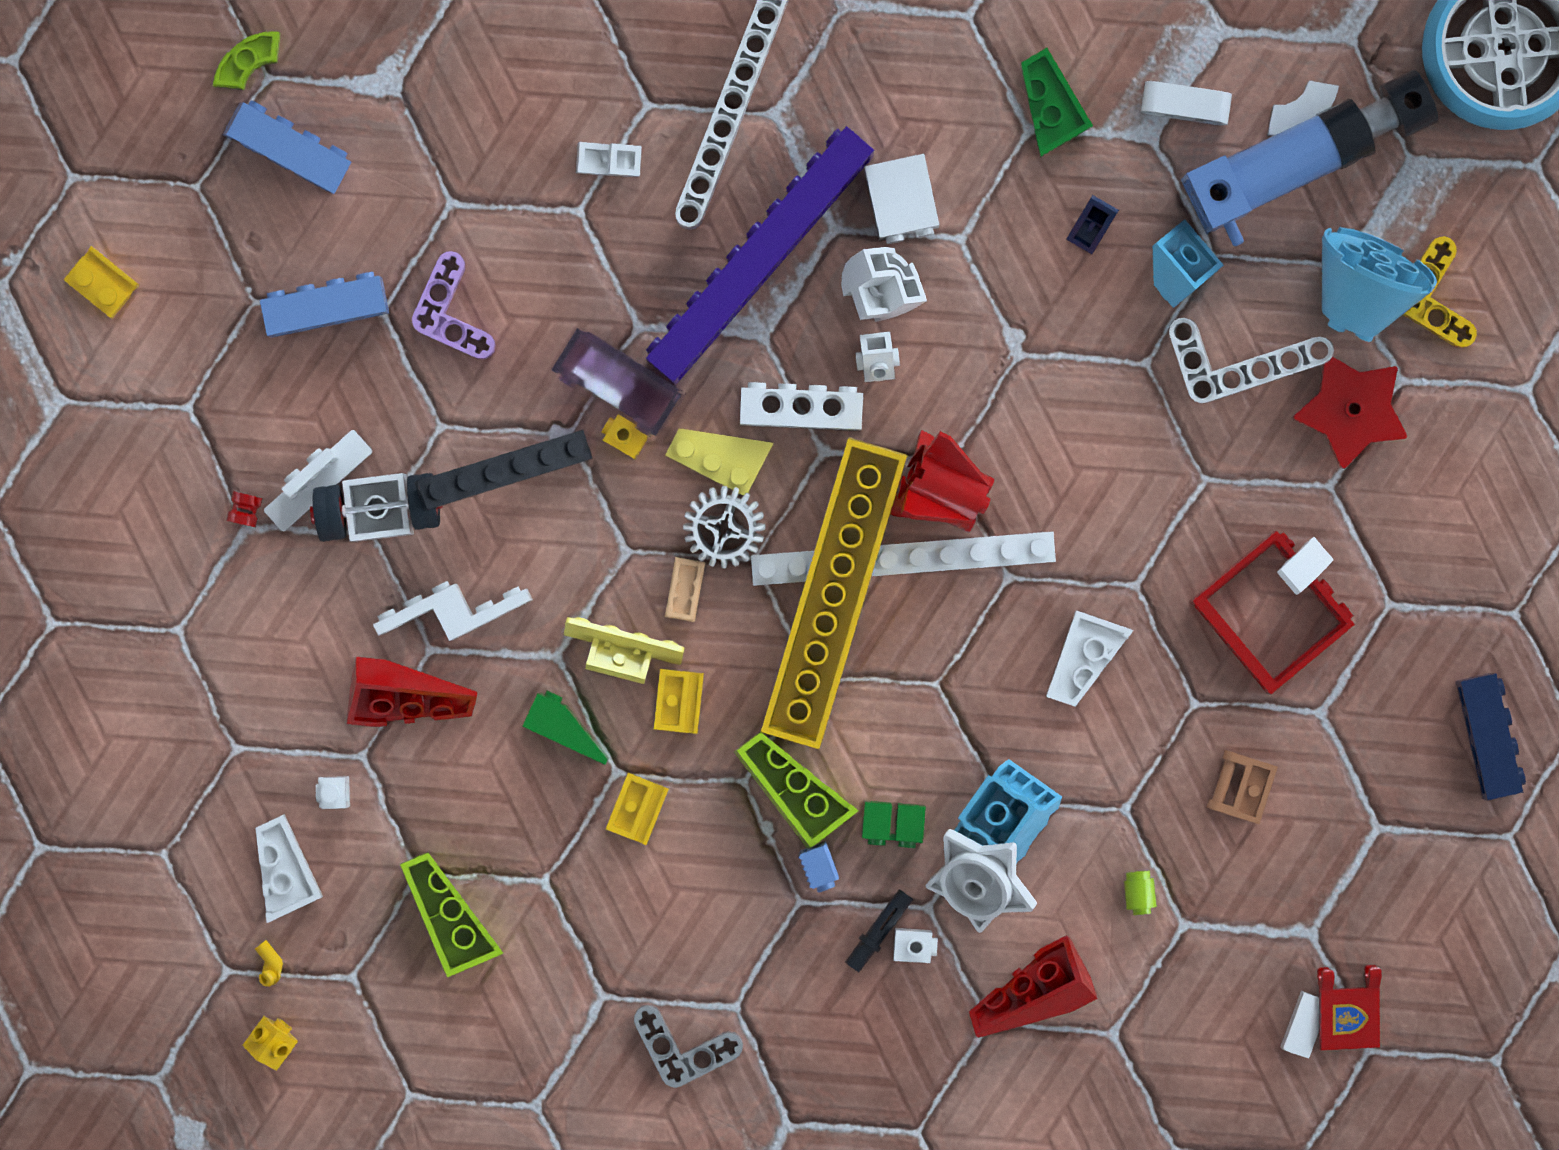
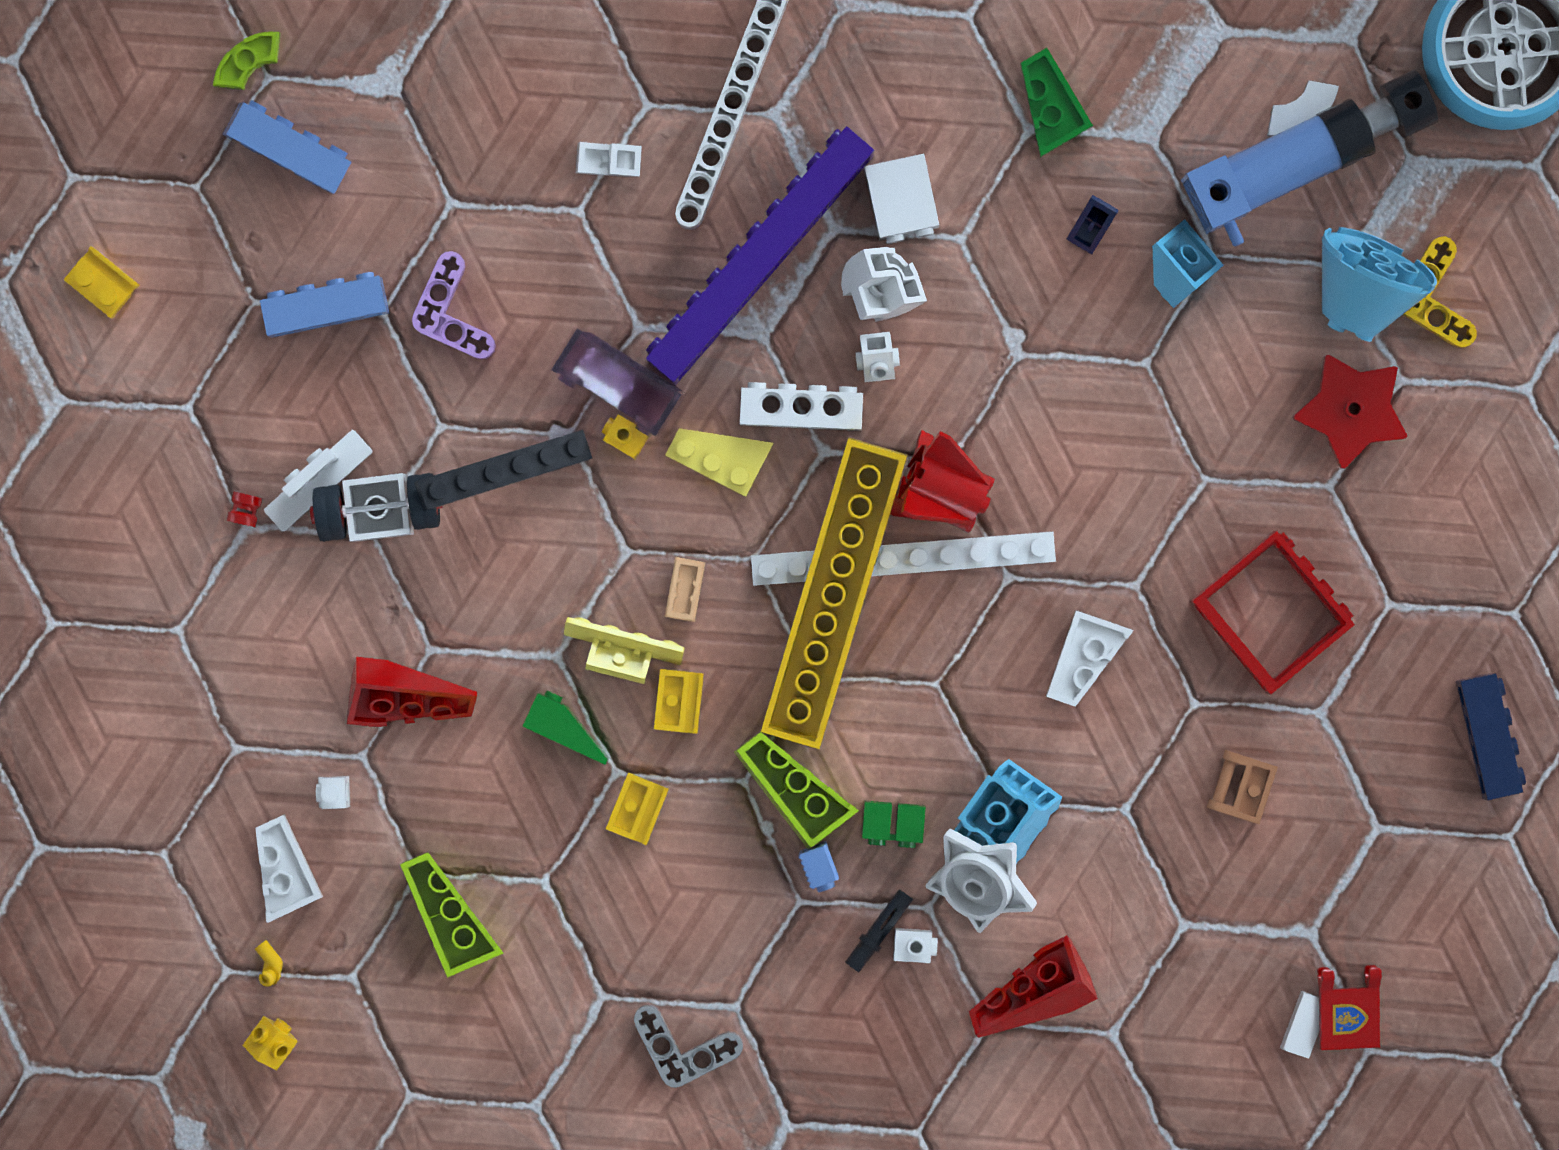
white bracket [373,581,533,641] -> none
white gear [683,486,765,568] -> none
lime brick [1124,871,1157,915] -> none
white beam [1141,81,1232,125] -> none
white beam [1169,318,1334,403] -> none
white slope [1277,537,1333,595] -> none

